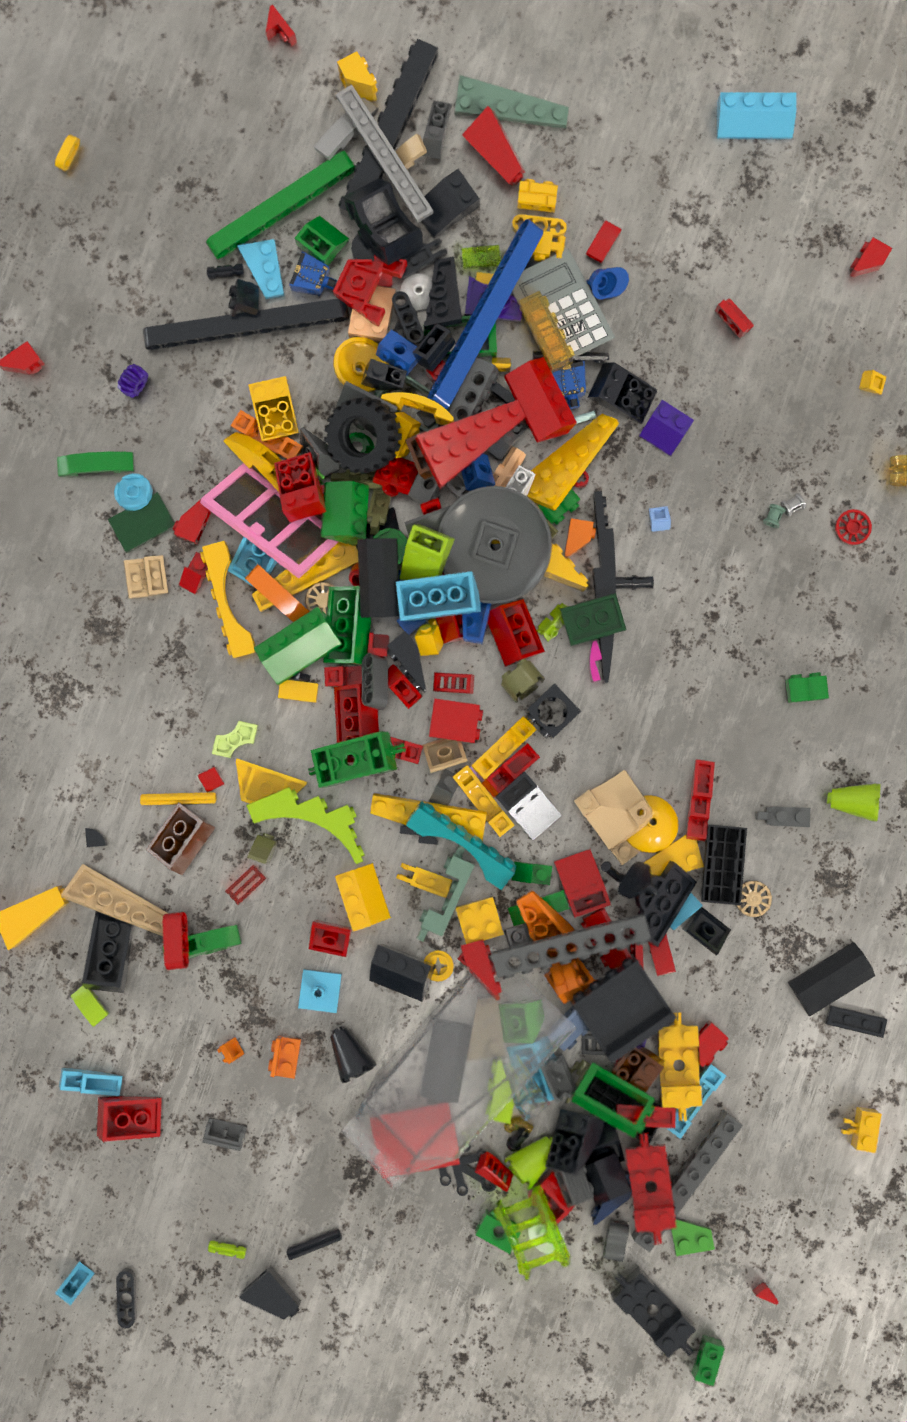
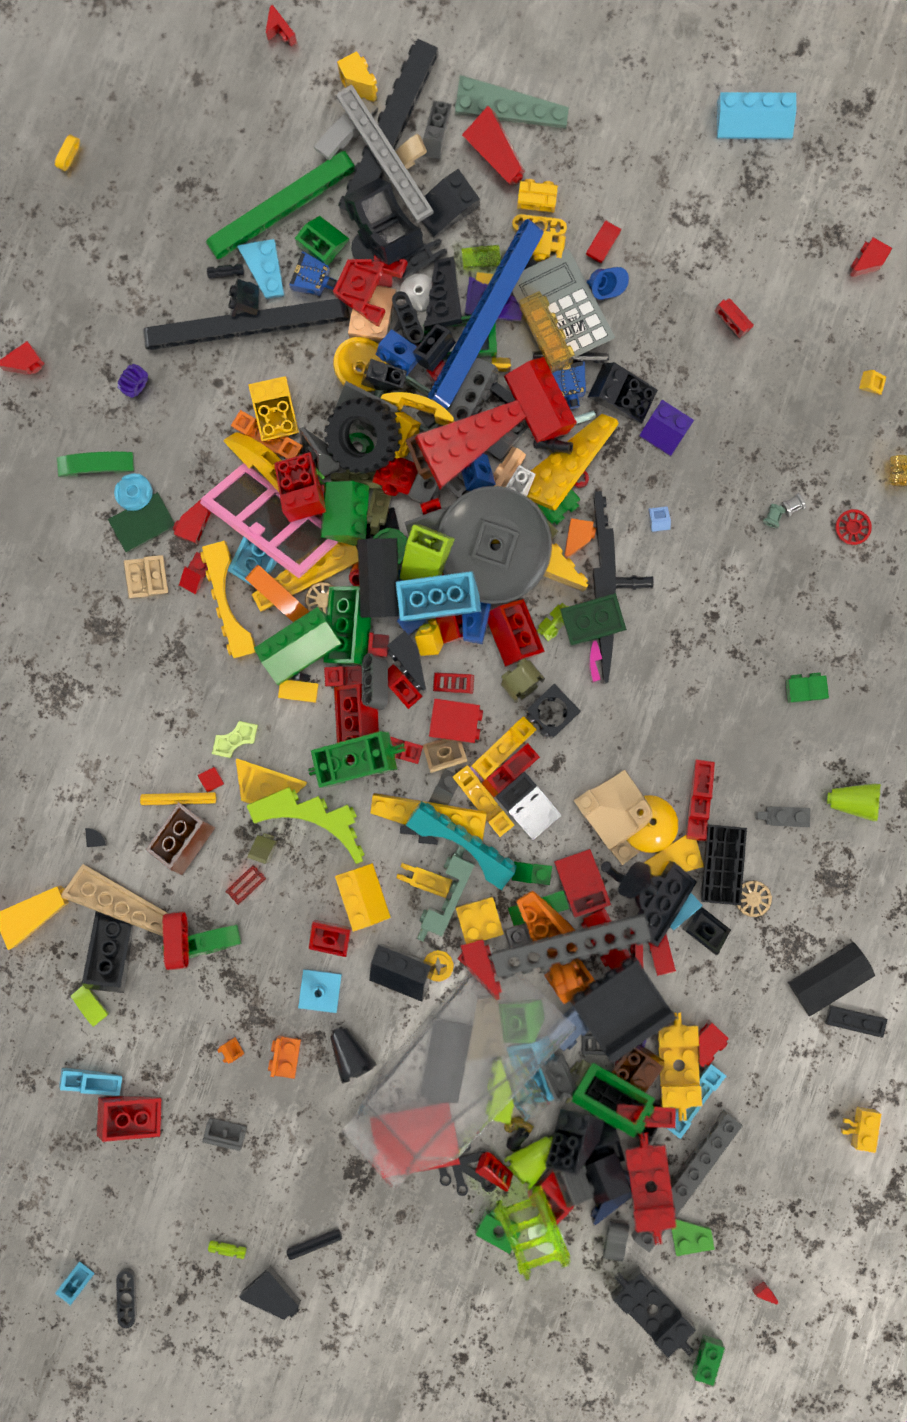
none -> black pin [534,438,573,454]

